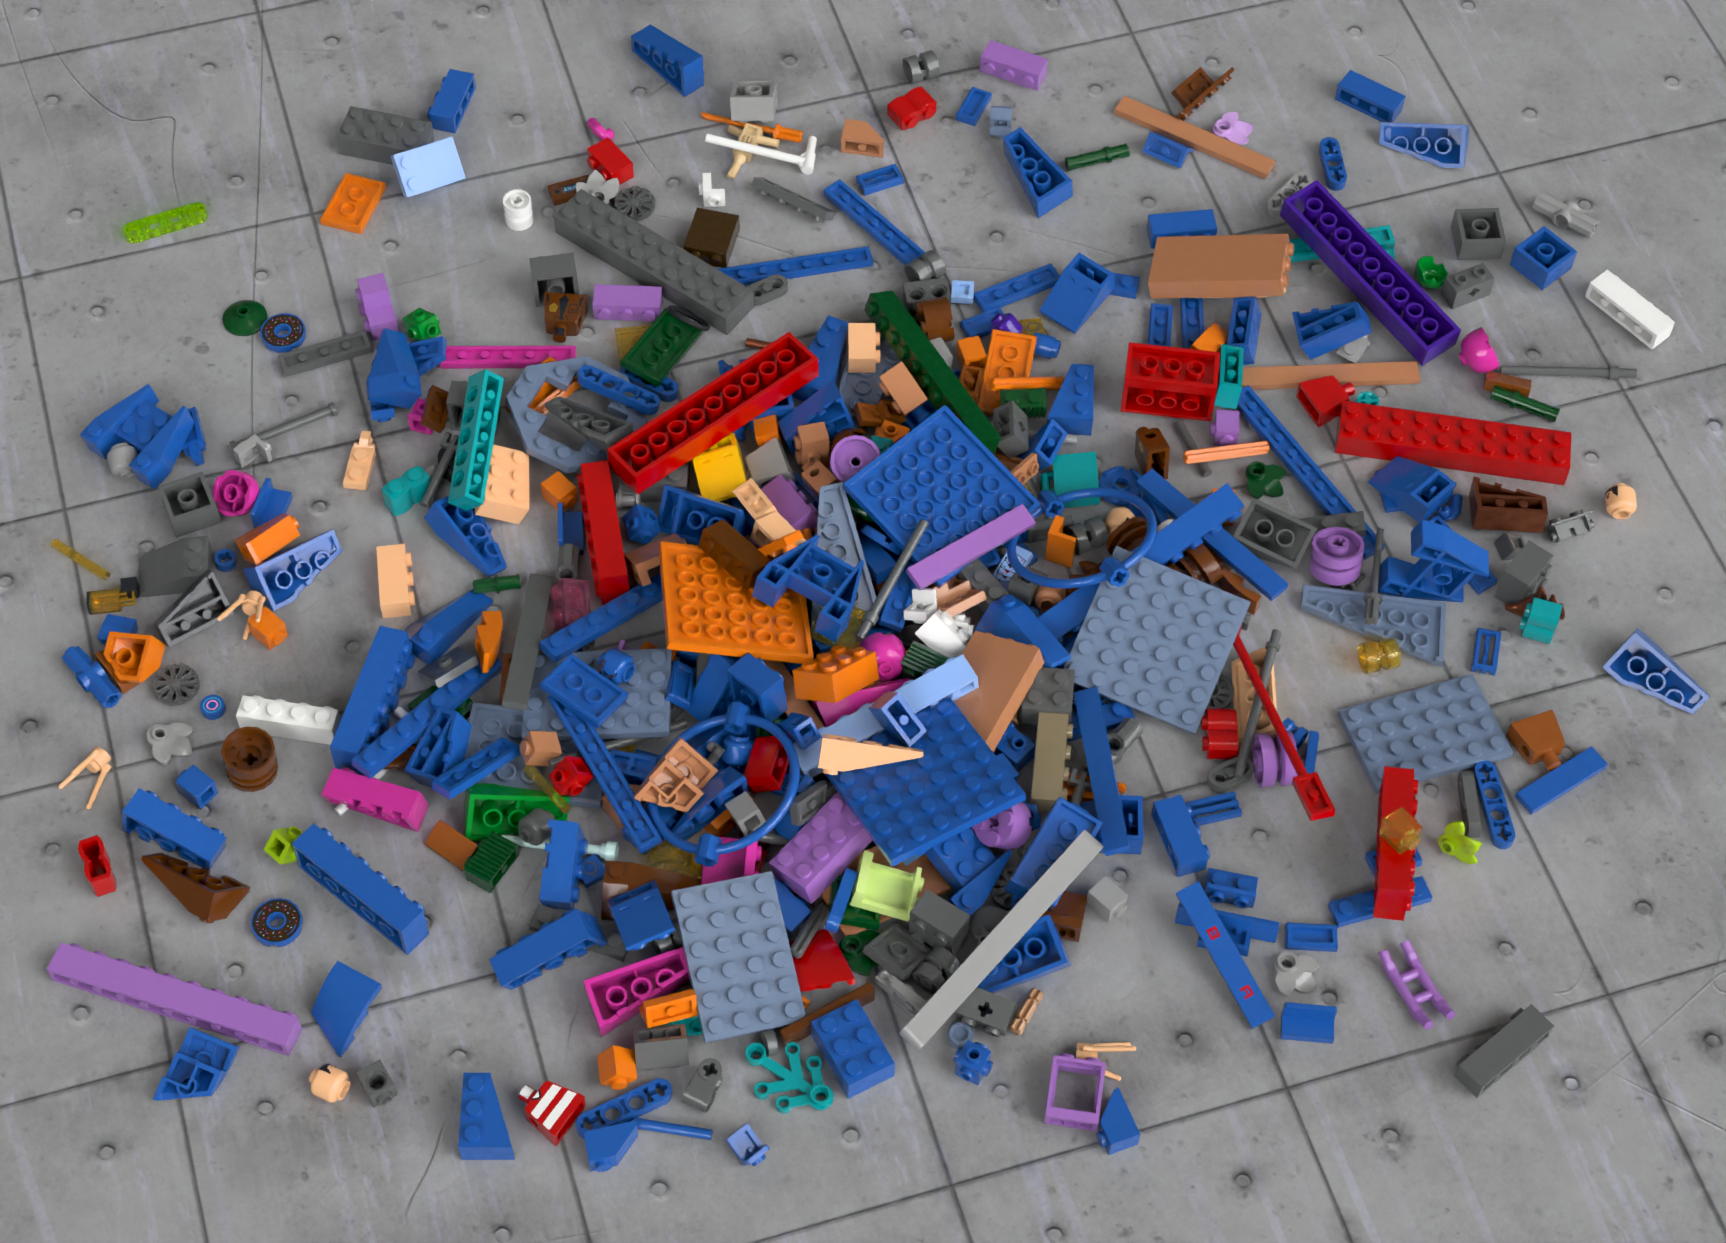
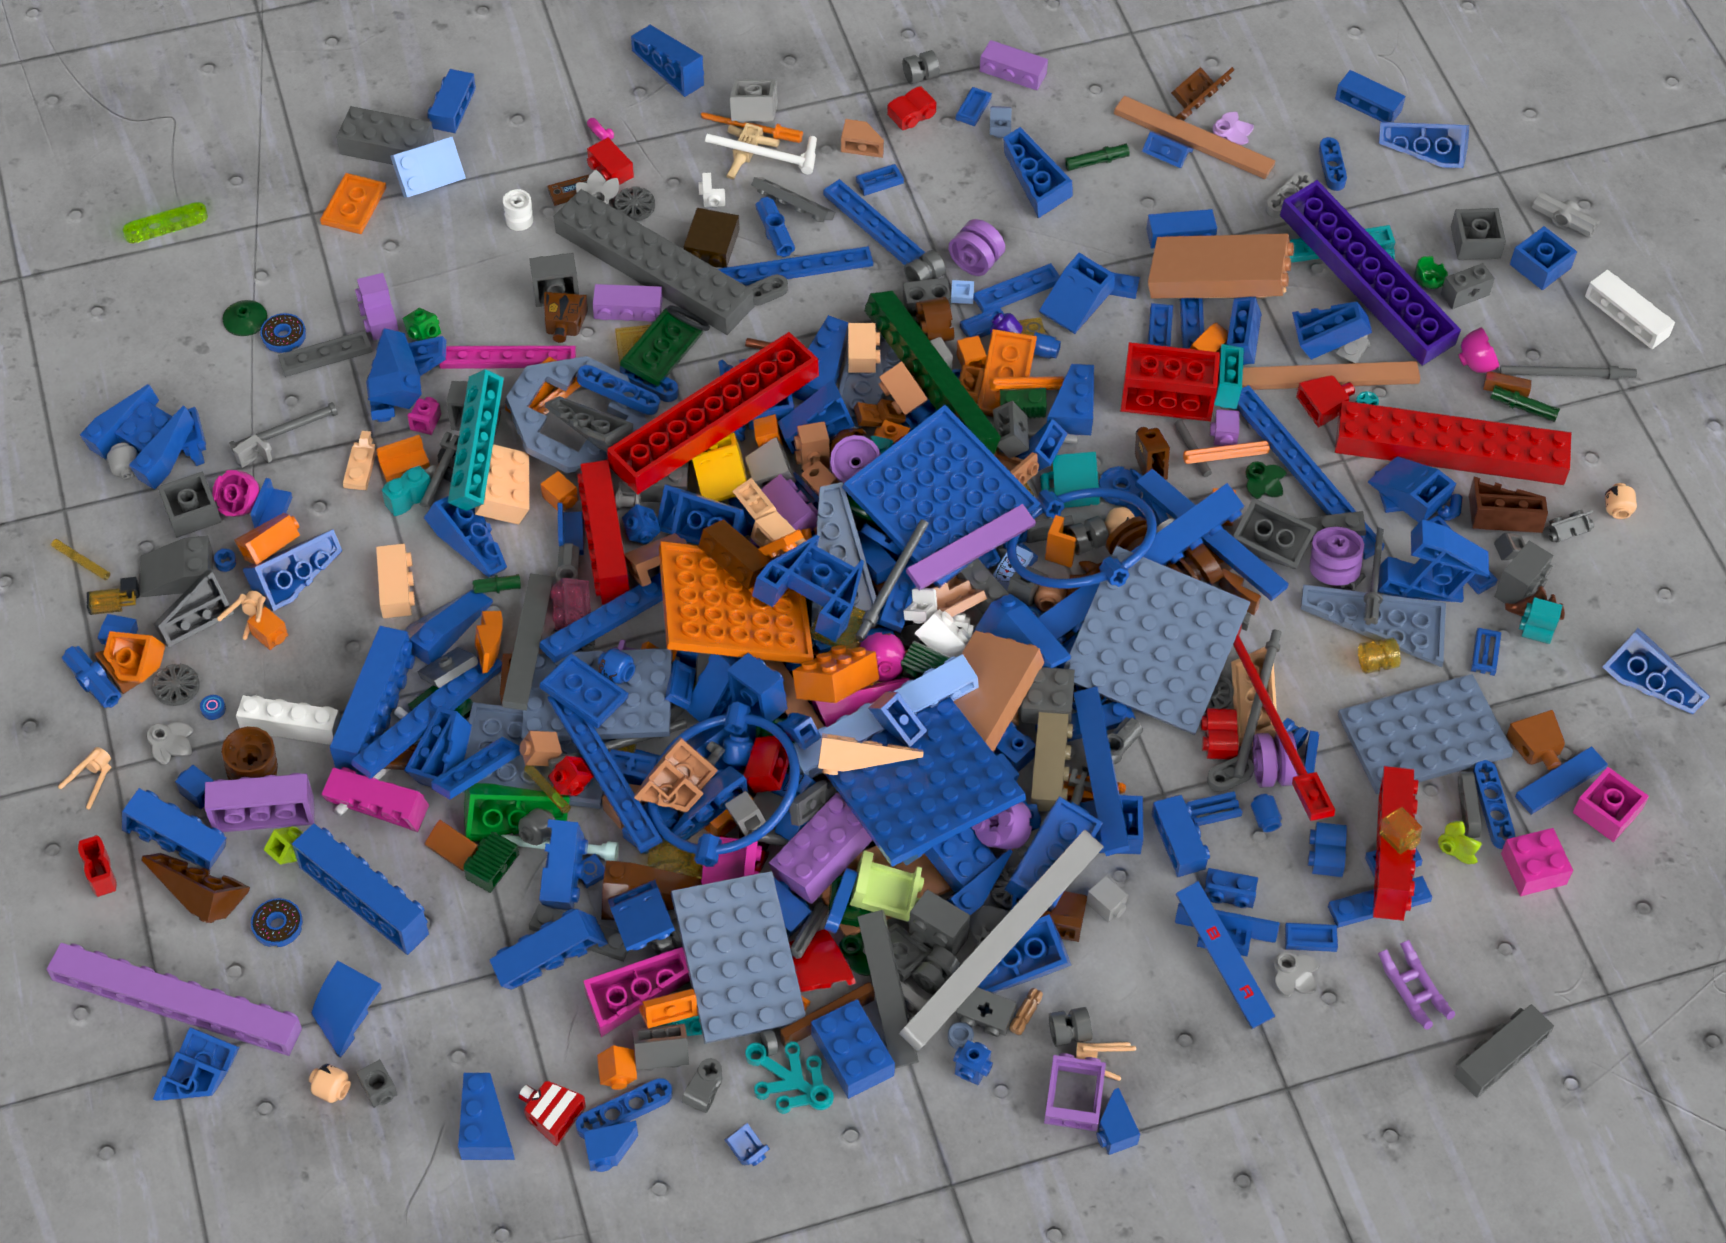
reddish brown plate [420,385,449,433] -> none
blue bar [633,1117,713,1140] -> none
blue panel [1280,1002,1337,1044] -> none
none -> medium lavender brick [205,773,314,832]
none -> orange panel [376,435,430,482]
none -> blue piece [755,197,795,258]
none -> dark grey tile [858,910,919,1069]
none -> medium lavender wheel [948,219,1005,276]
none -> dark grey wheel [1049,1007,1092,1047]
none -> blue brick [1250,794,1282,832]
none -> blue brick [1308,822,1347,877]
none -> dark pink brick [1501,828,1573,897]
none -> dark pink brick [1573,767,1649,842]

